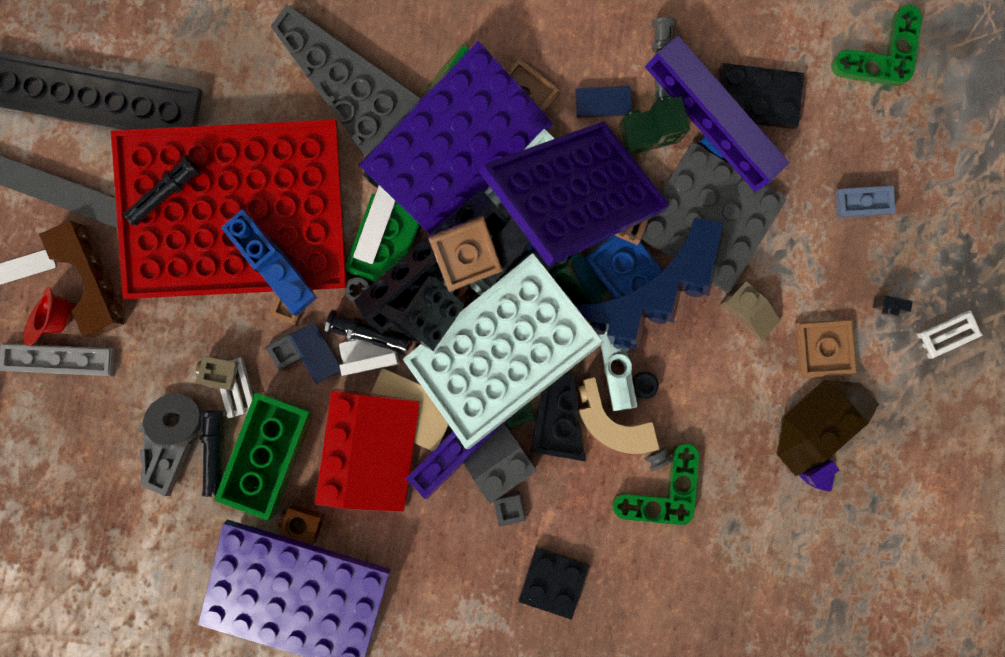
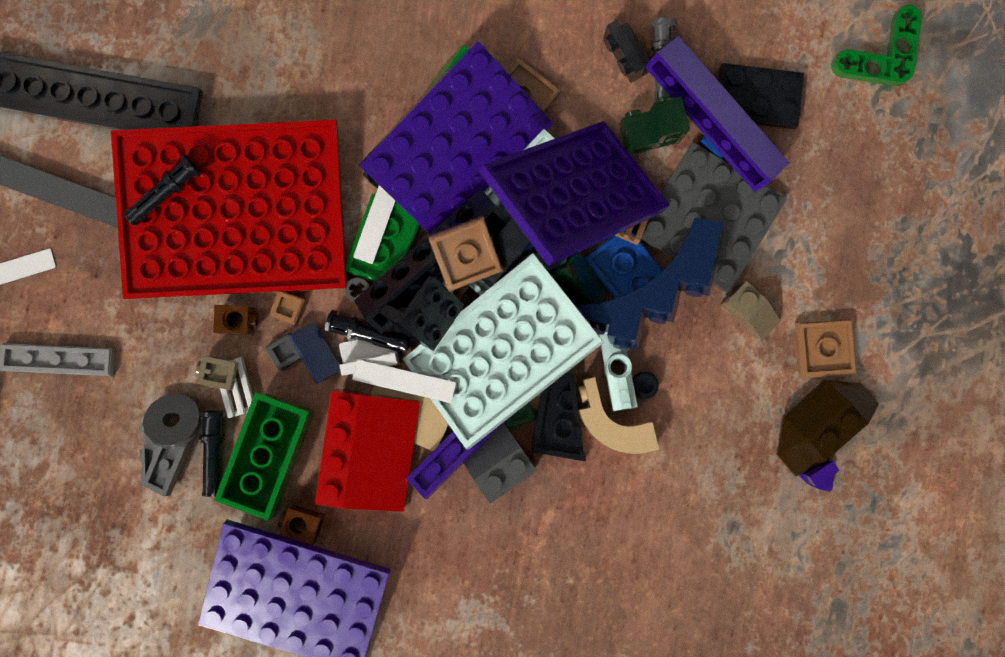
red piece [23,287,76,346] -> none
reddish brown arch [39,221,124,338] -> none
blue slope [221,209,318,316] -> none
dark grey wing [271,4,421,156] -> none
dark grey tile [493,492,526,527] -> none
black plate [518,546,589,620] -> none
dark blue tile [575,86,632,118] -> none
green beam [612,443,699,525] -> none
dark grey bush [644,447,674,471] -> none
sand blue plate [835,186,896,218] -> none
black plate [873,295,913,317] -> none
white tile [917,310,983,359] -> none
none -> reddish brown brick [213,305,259,335]
none -> white sticker [352,359,456,403]
none -> black bracket [603,20,650,83]

